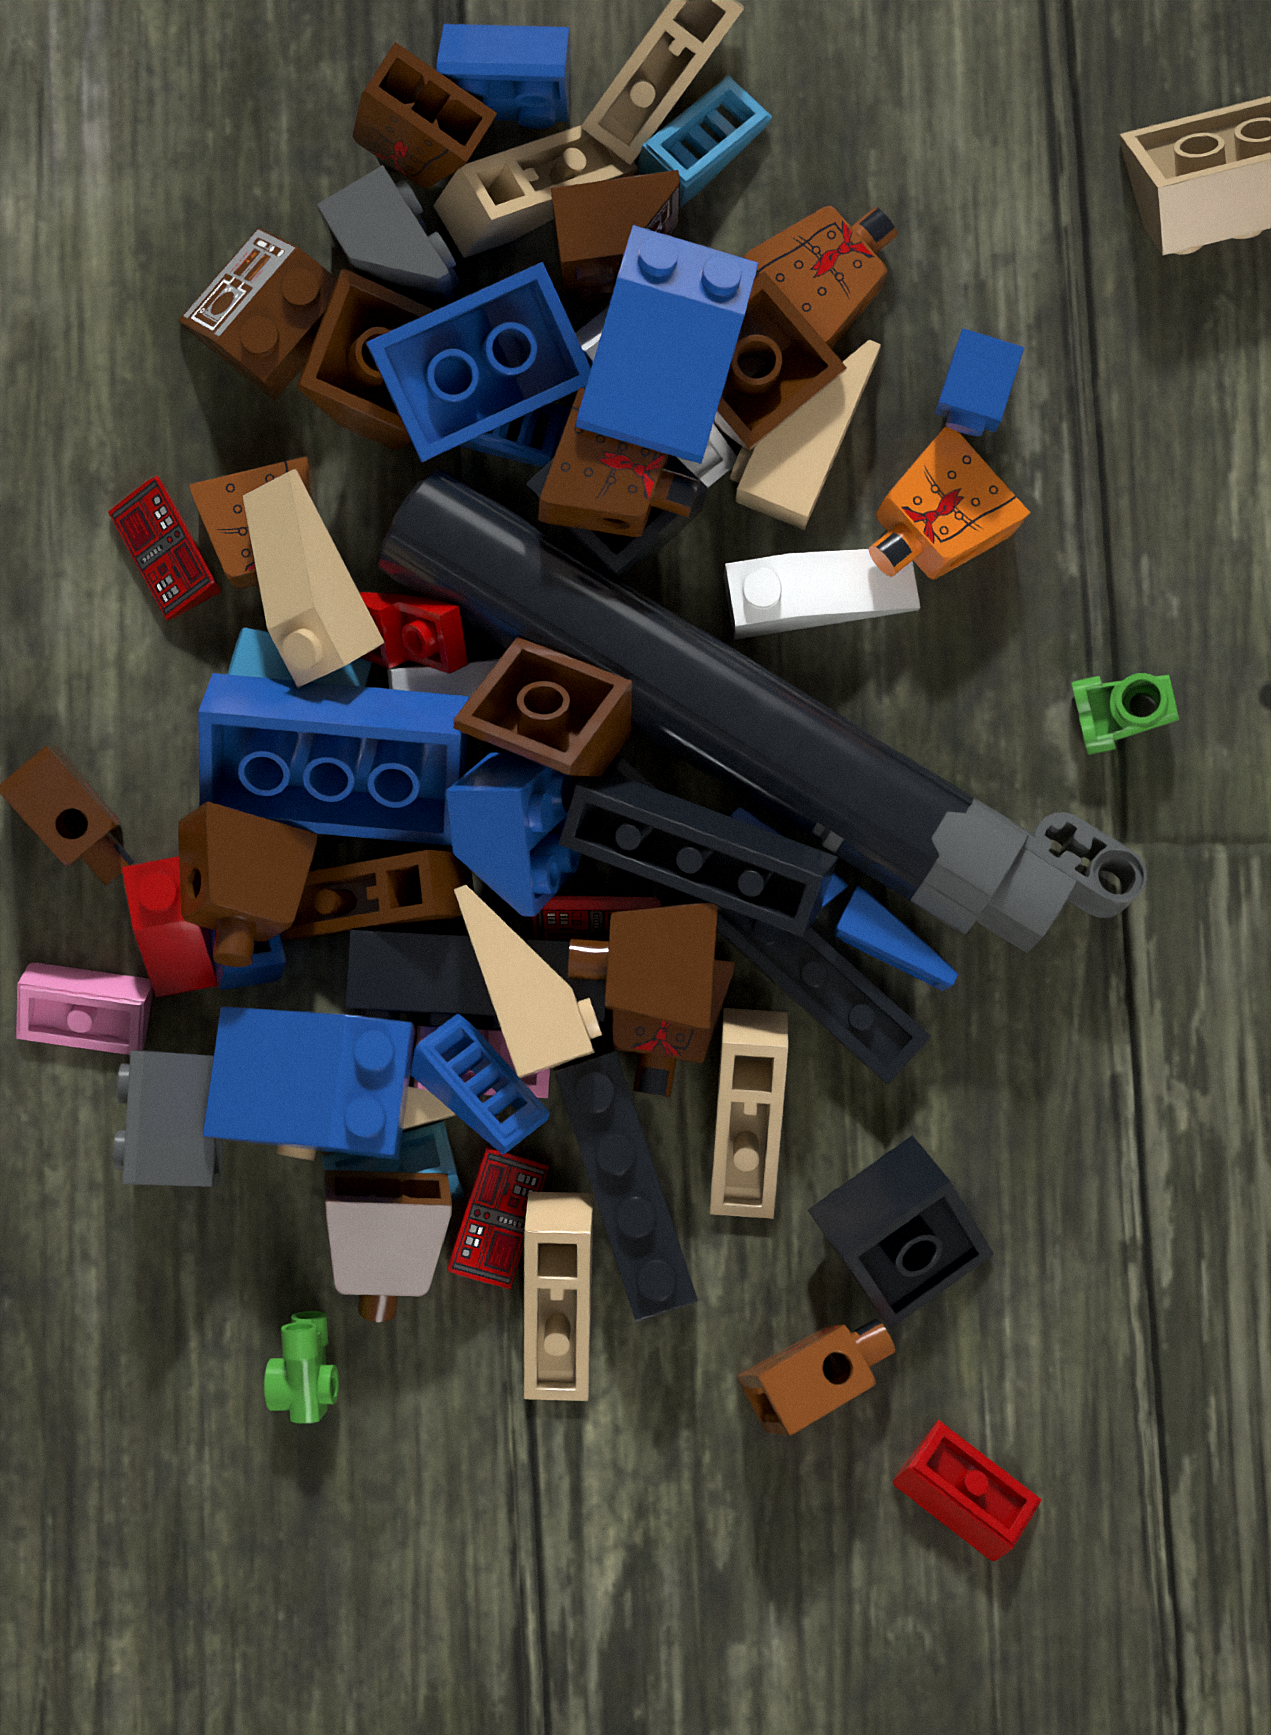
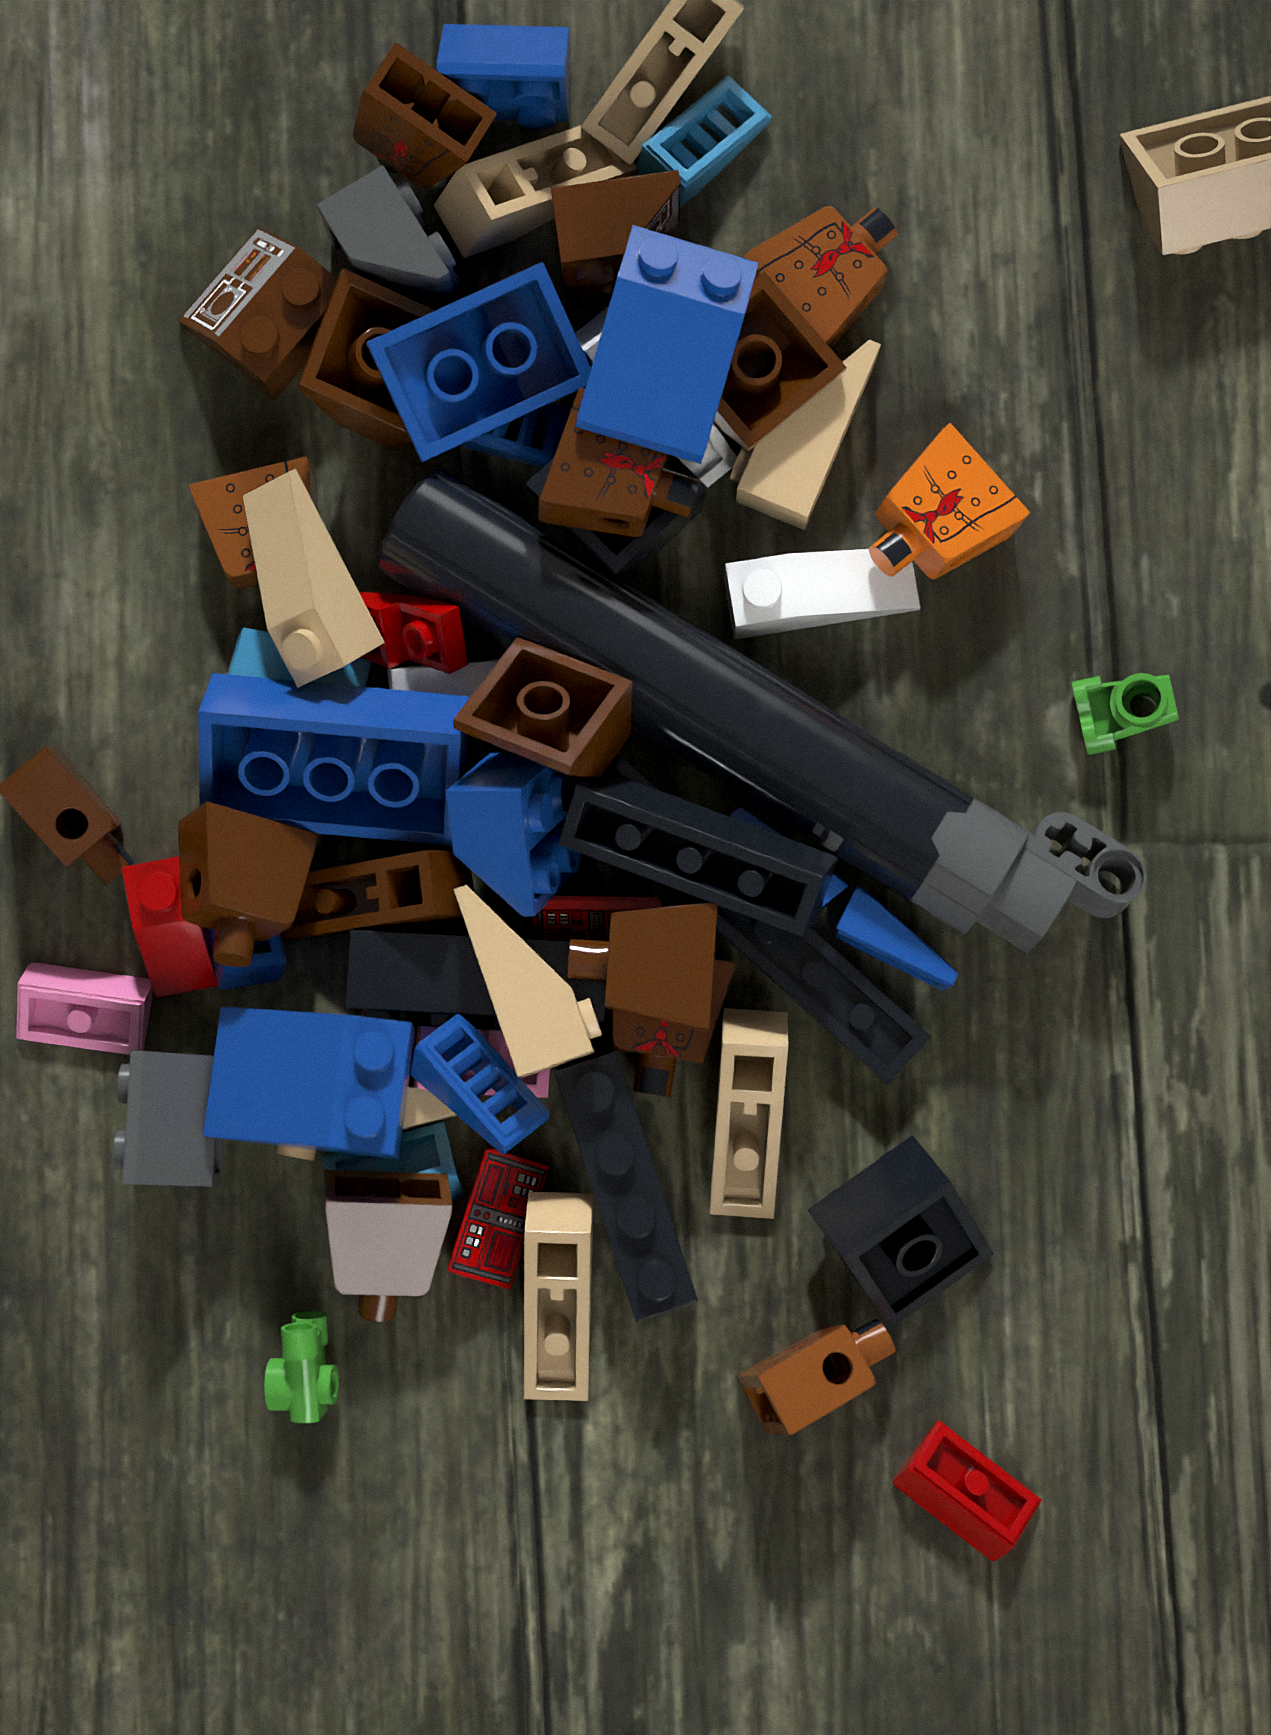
slope [108,475,223,621] -> none
blue slope [934,328,1025,436] -> none

